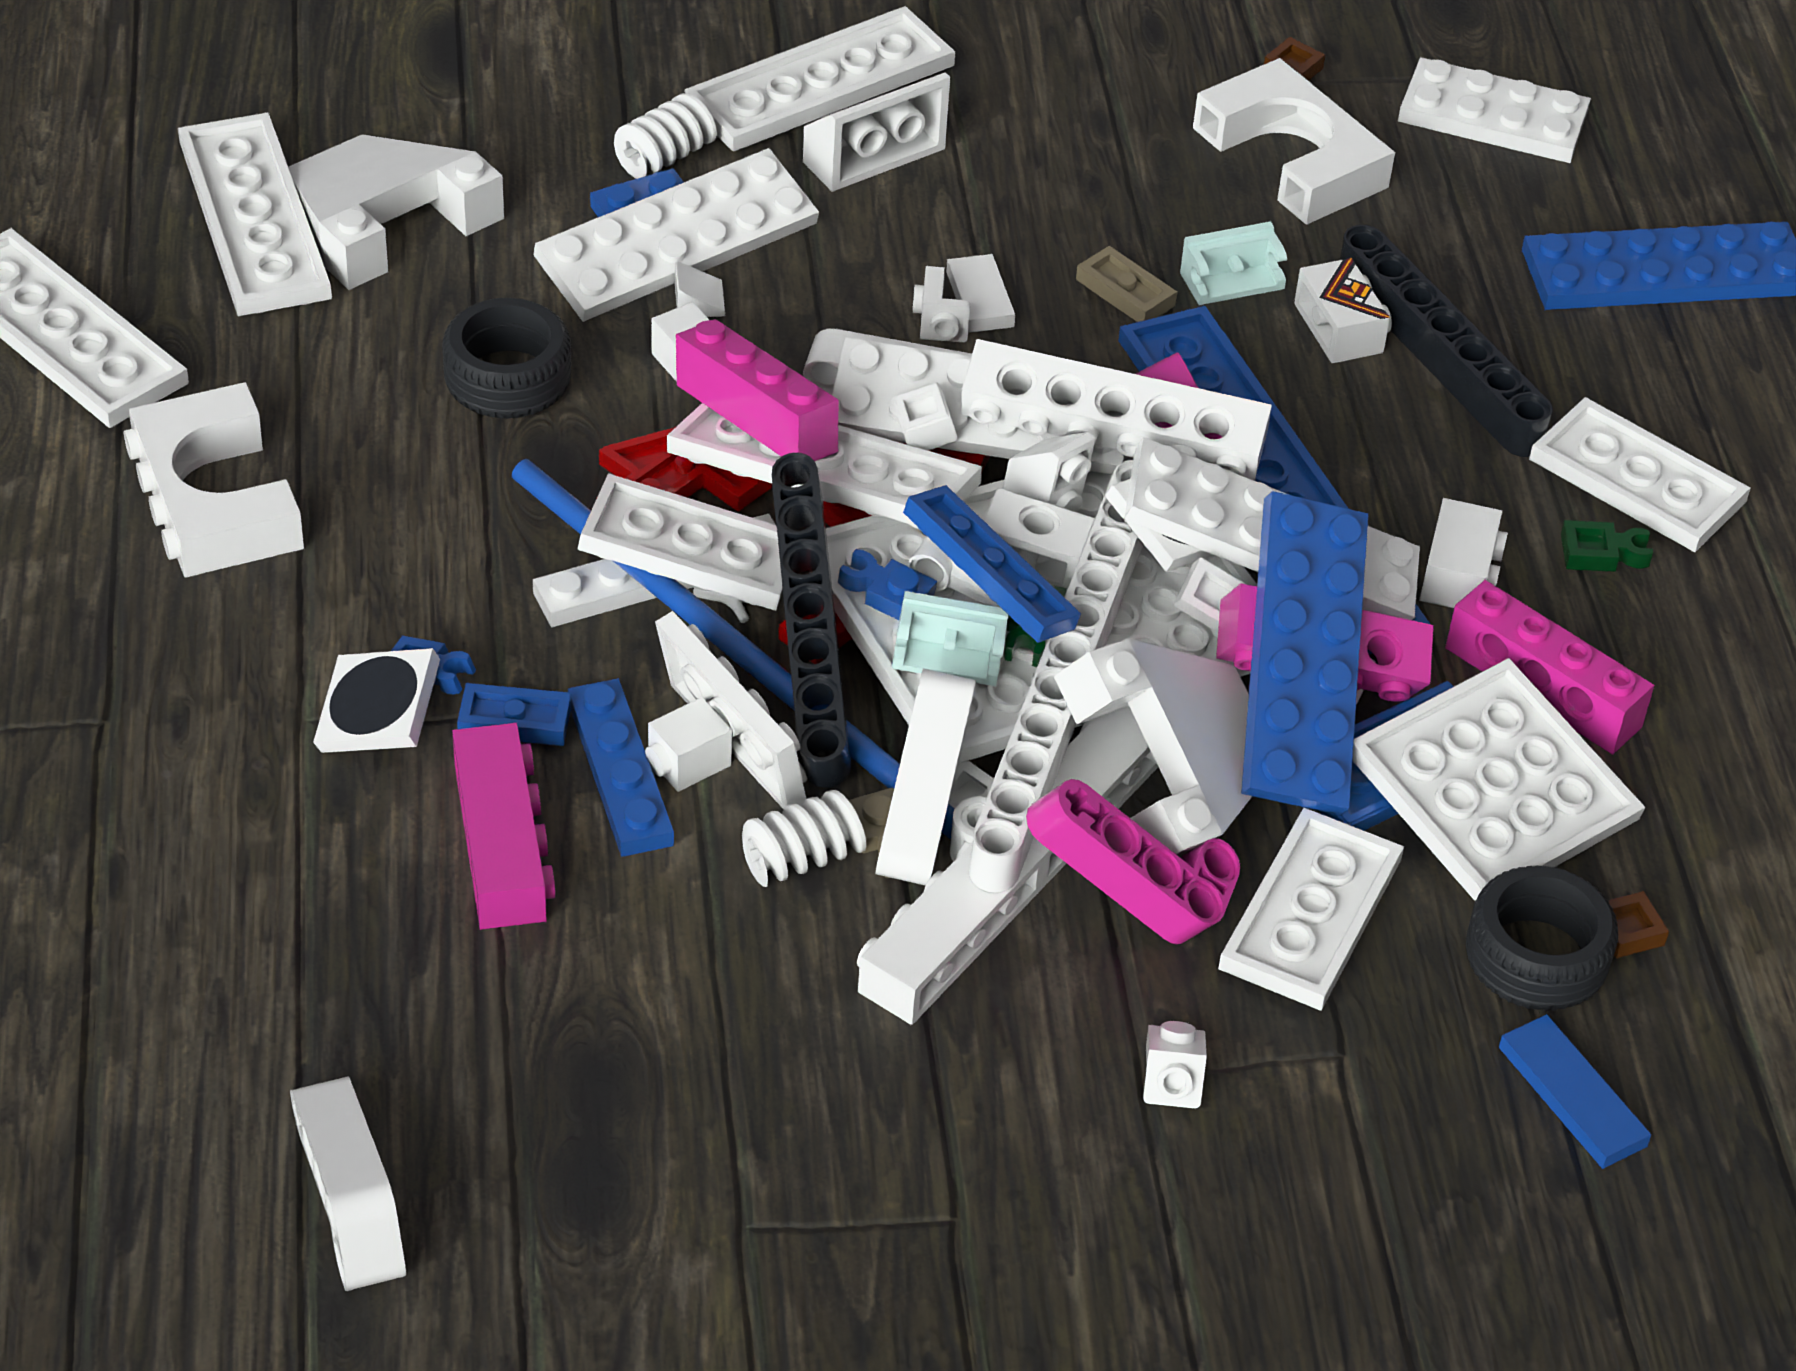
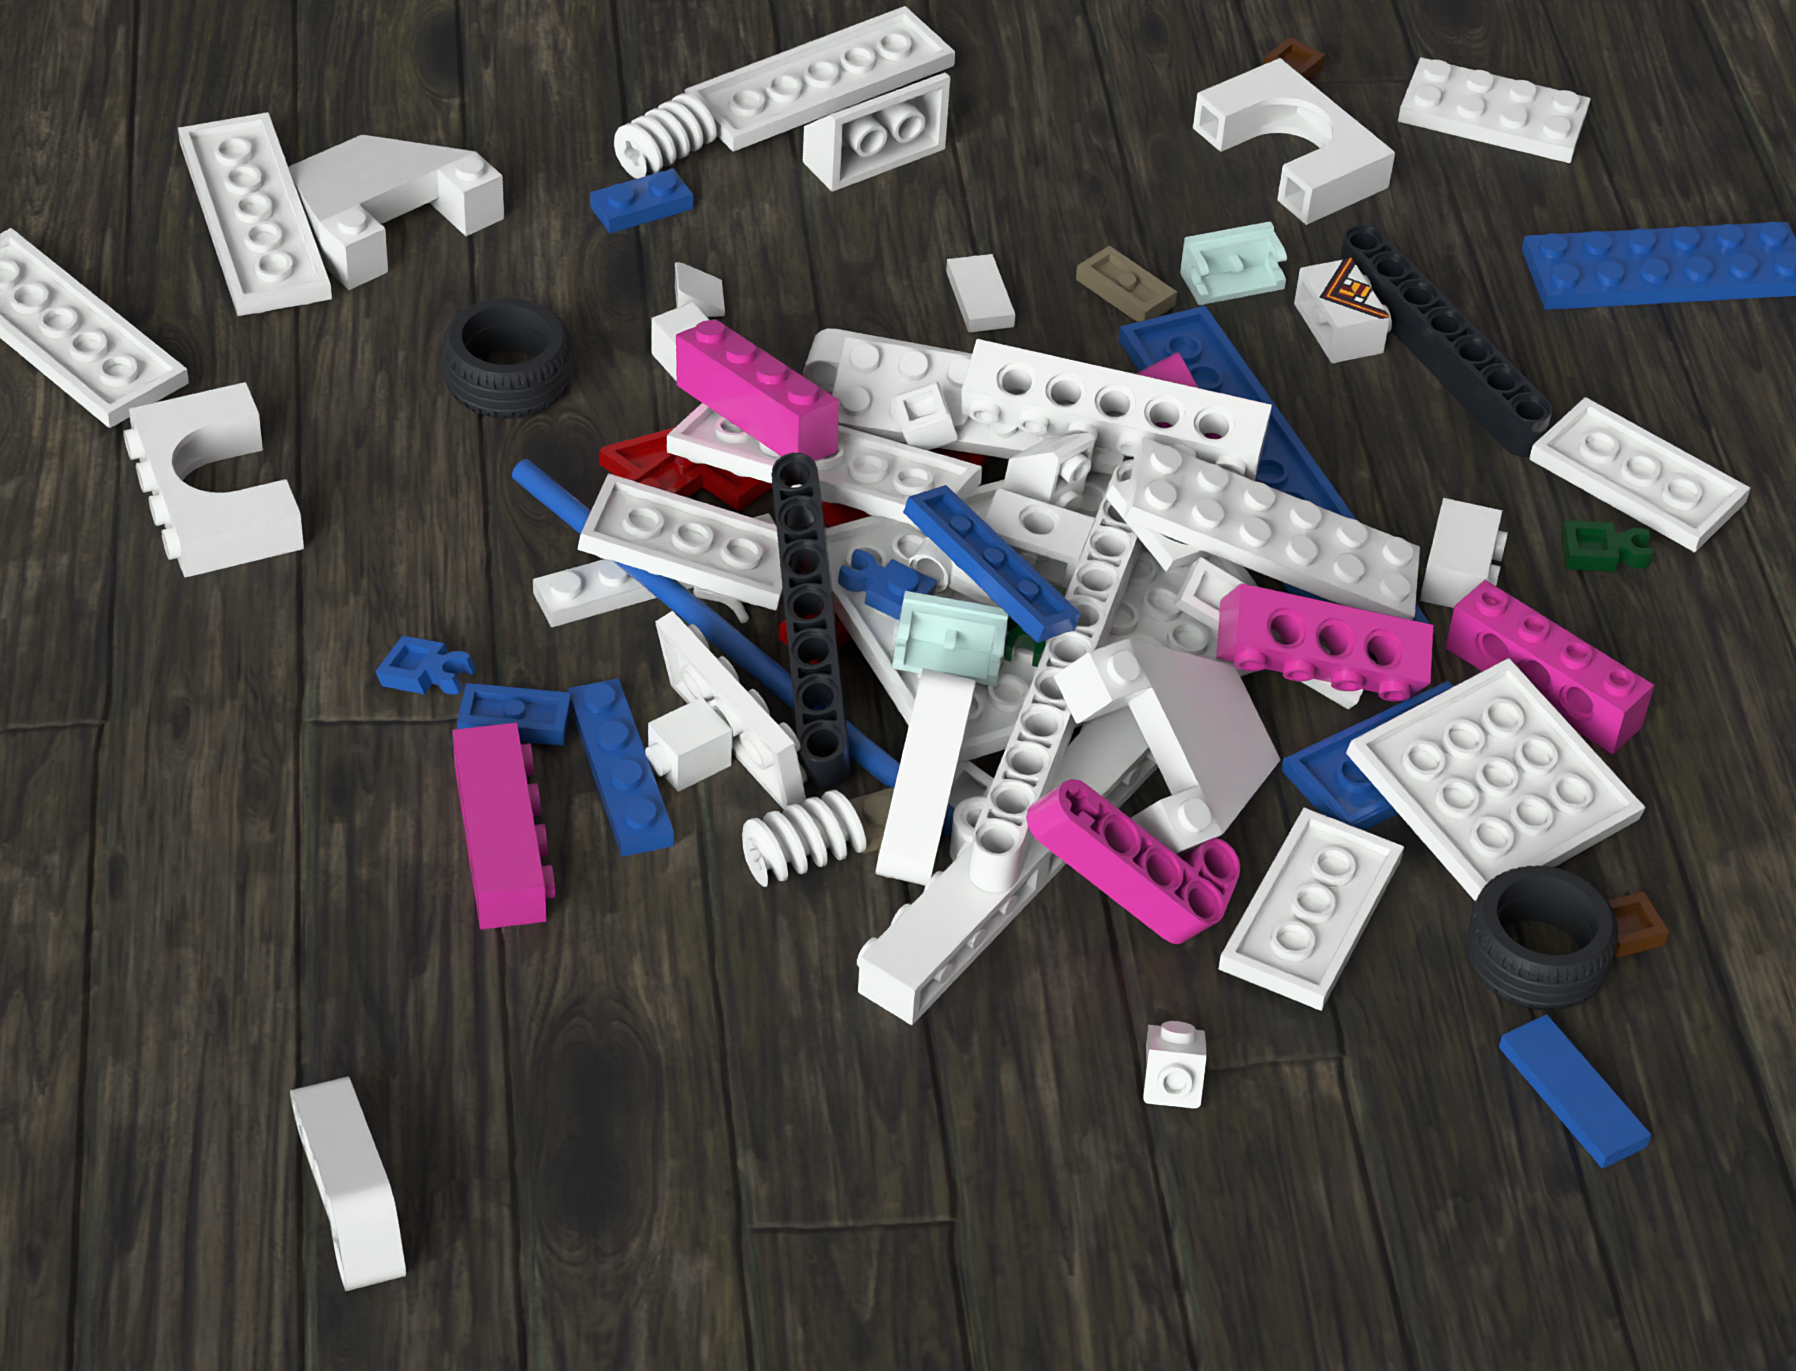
tile [313,648,440,753] -> none
white plate [533,148,819,322] -> none
white bracket [913,266,970,342] -> none
blue plate [1241,491,1368,815] -> none

